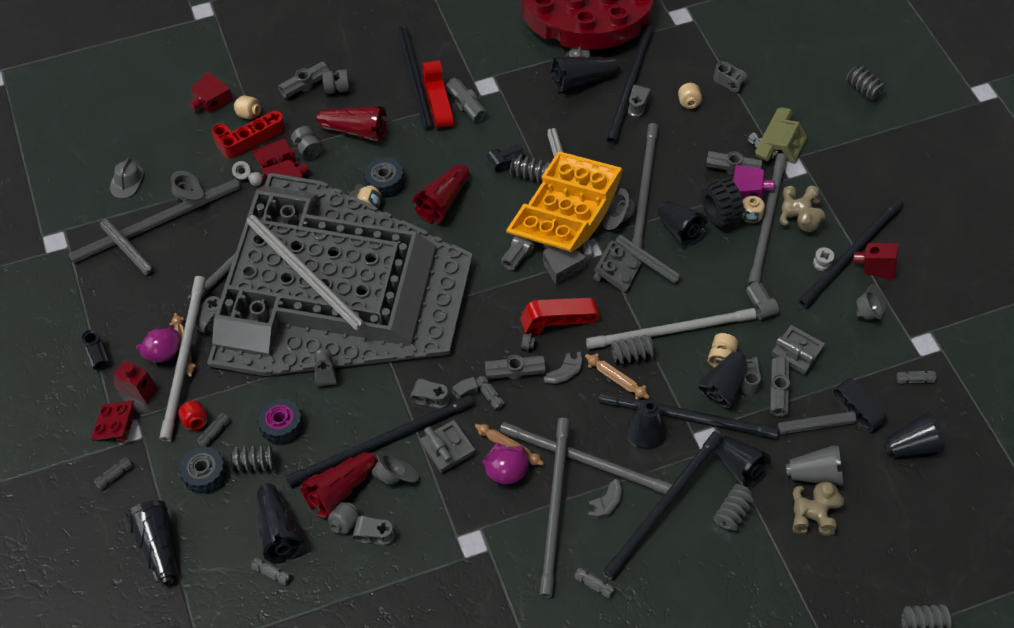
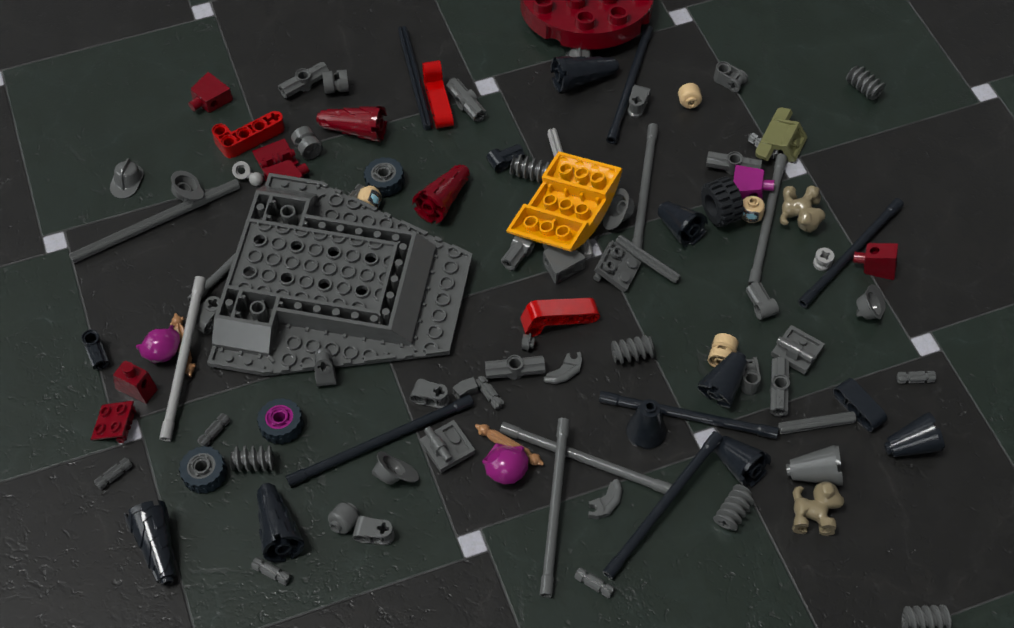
dark grey axle [100,219,153,275] -> none
red head [178,401,208,430] -> none
tan head [234,95,261,120] -> none
light grey axle [247,215,364,330] -> none
dark red cone [300,452,377,518] -> none
medium nougat wheel [585,353,650,399] -> none
light grey piece [586,308,756,350] -> none

